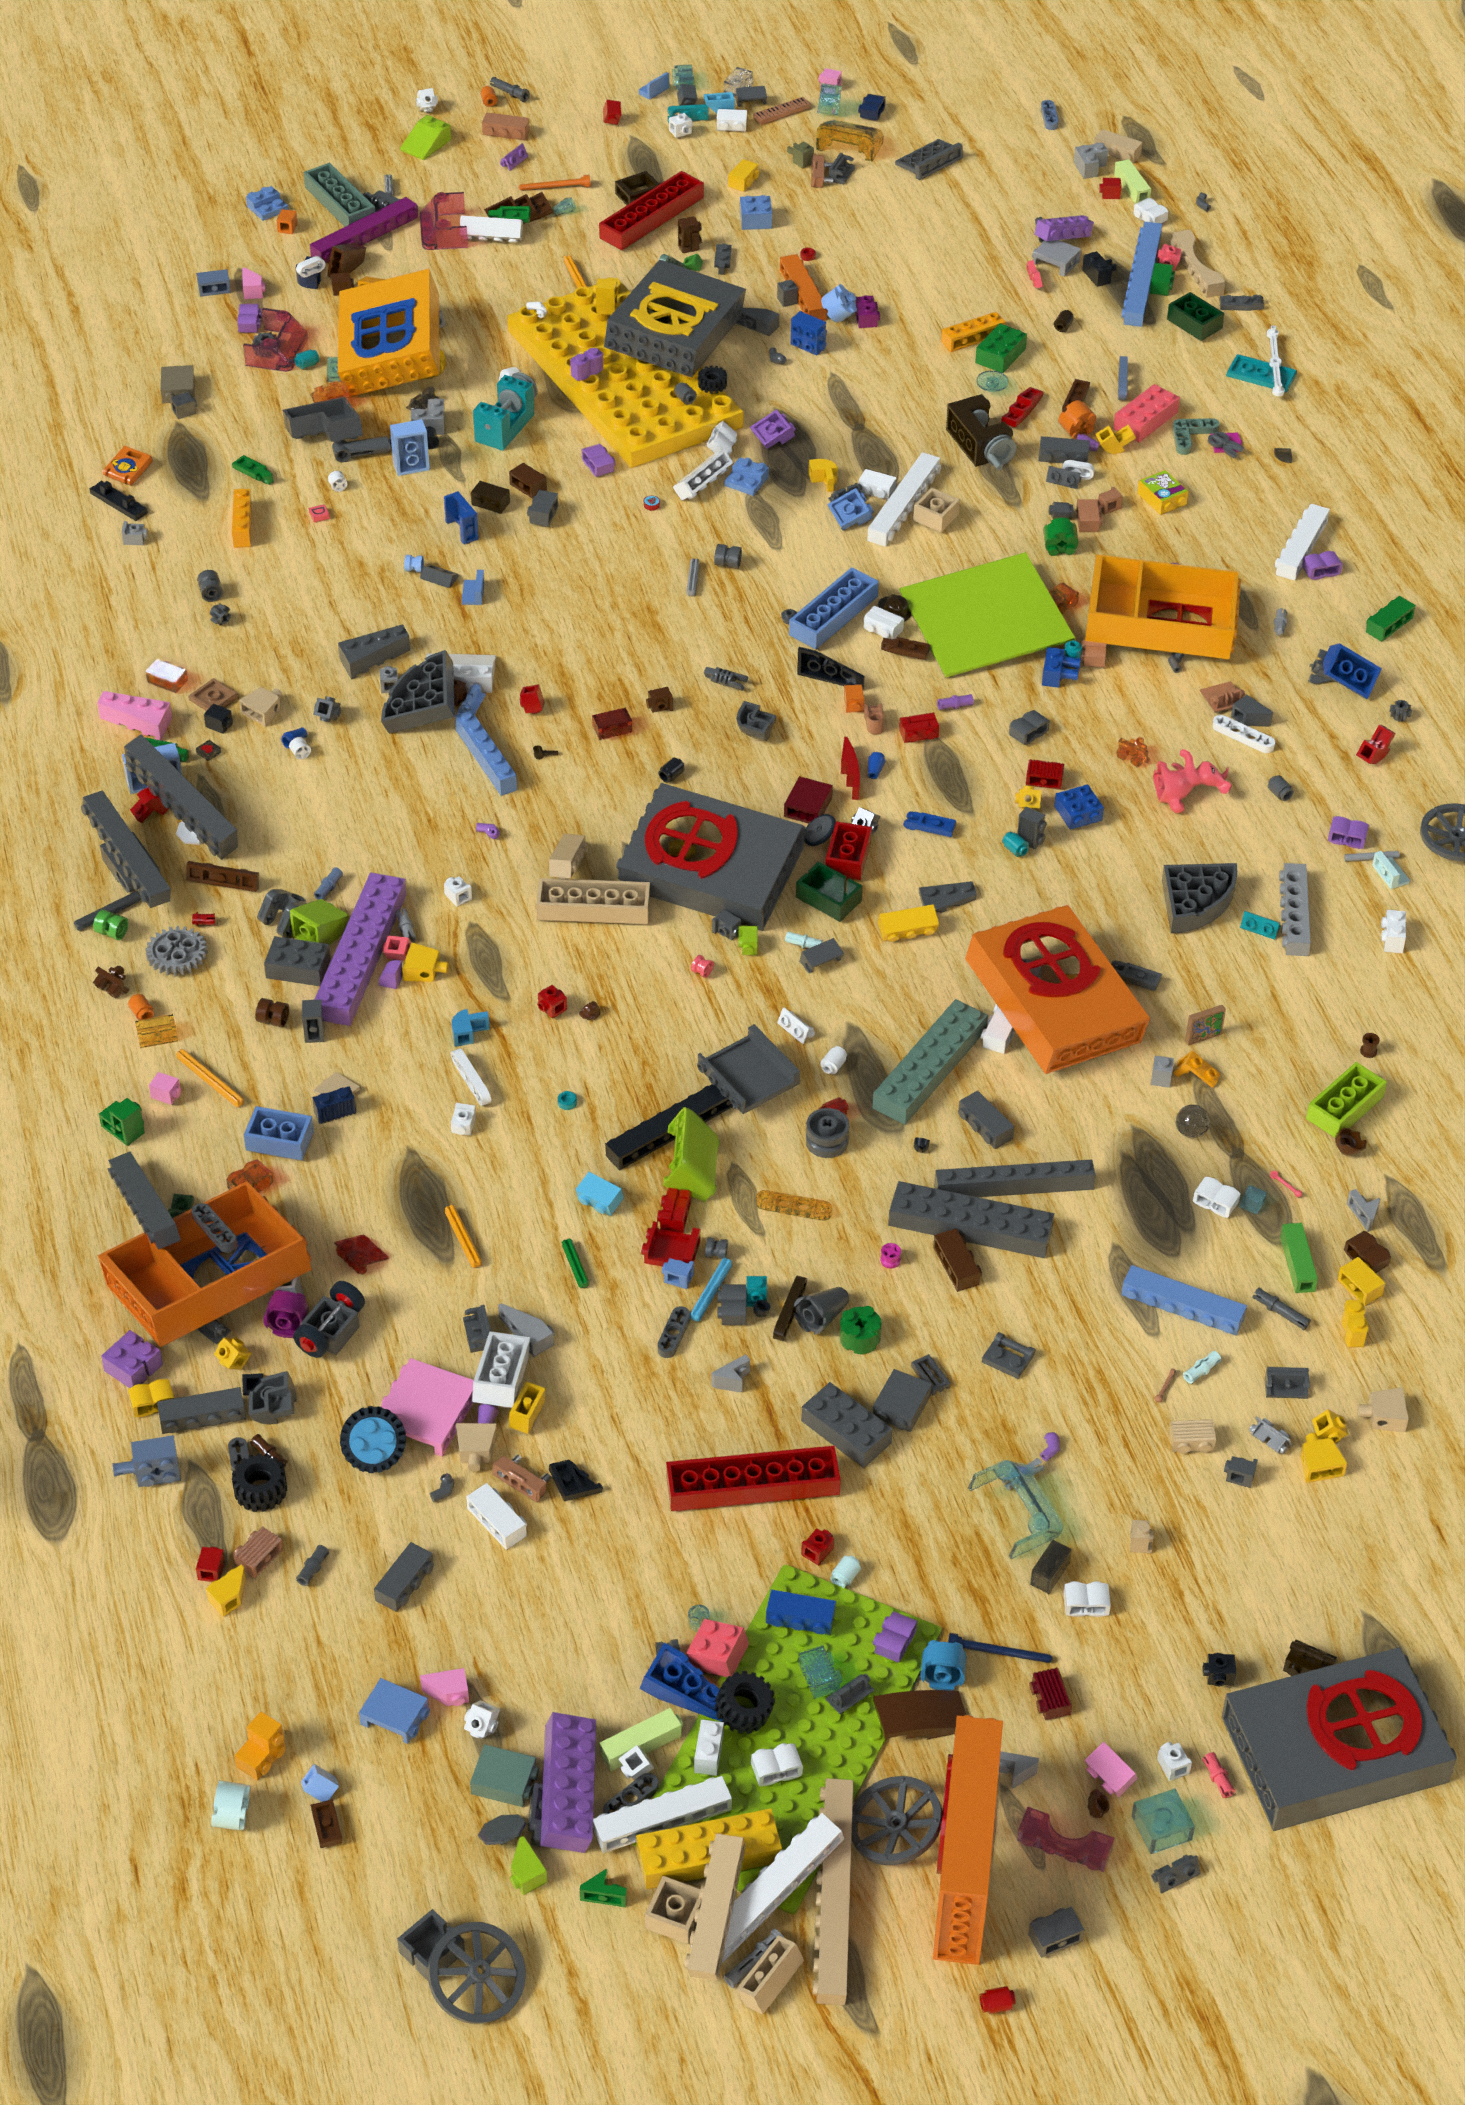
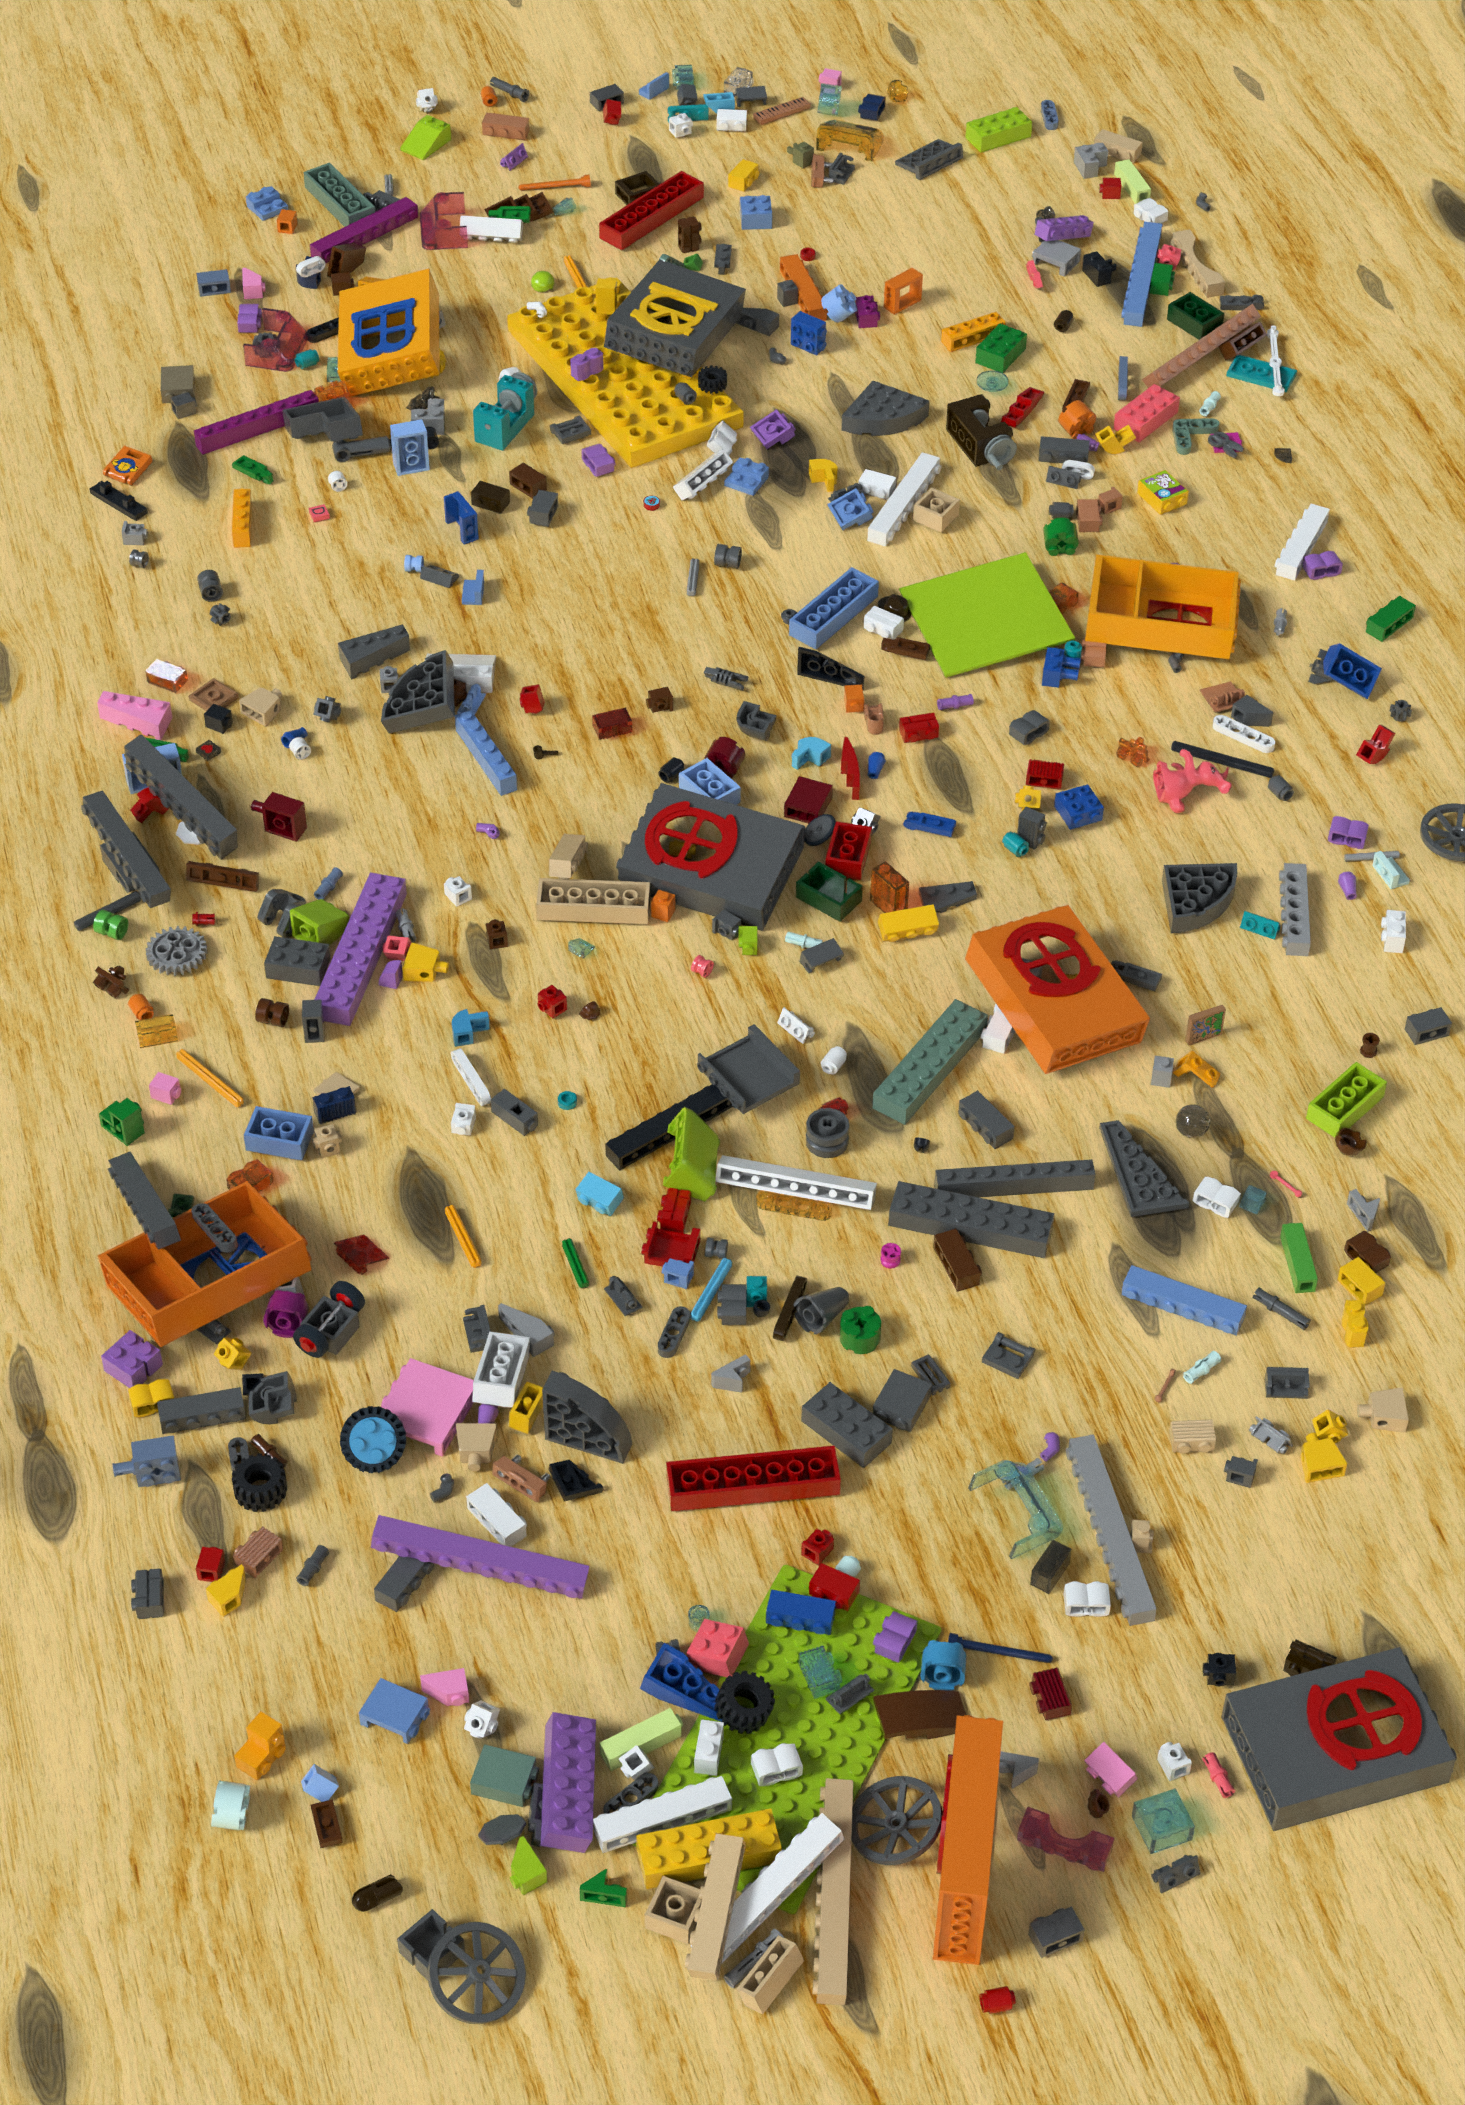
none -> flat silver wheel [129,549,149,568]
none -> dark grey brick [131,1568,164,1619]
none -> magenta brick [194,390,319,455]
none -> dark red brick [251,792,307,842]
none -> black beam [307,317,339,343]
none -> tan brick [312,1124,342,1158]
none -> dark brown arm [352,1874,403,1912]
none -> medium lavender brick [371,1515,590,1599]
none -> reddish brown brick [485,919,508,950]
none -> dark grey brick [491,1089,538,1136]
none -> lime hair [531,271,555,292]
none -> dark grey brick [542,1370,632,1464]
none -> dark grey plate [550,415,591,444]
none -> clear light blue slope [568,938,595,959]
none -> dark grey brick [590,84,624,112]
none -> dark grey hinge [604,1276,642,1316]
none -> orange brick [651,890,676,922]
none -> light blue brick [679,758,741,805]
none -> dark red brick [704,737,746,779]
none -> white brick [715,1155,877,1210]
none -> medium azure brick [791,737,831,770]
none -> red brick [809,1563,860,1612]
none -> dark grey brick [842,381,929,436]
none -> clear orange brick [870,861,909,913]
none -> orange window [884,268,923,315]
none -> clear yellow hair [887,80,908,102]
none -> lime brick [966,107,1032,153]
none -> clear smoke wheel [1036,206,1055,219]
none -> light grey brick [1066,1434,1157,1626]
none -> dark grey wing [1099,1120,1189,1217]
none -> nougat brick [1142,304,1261,388]
none -> black axle [1171,741,1274,778]
none -> light aqua pin [1199,391,1221,416]
none -> reddish brown brick [1218,322,1267,360]
none -> medium lavender cone [1338,872,1357,900]
none -> dark grey brick [1405,1007,1452,1045]

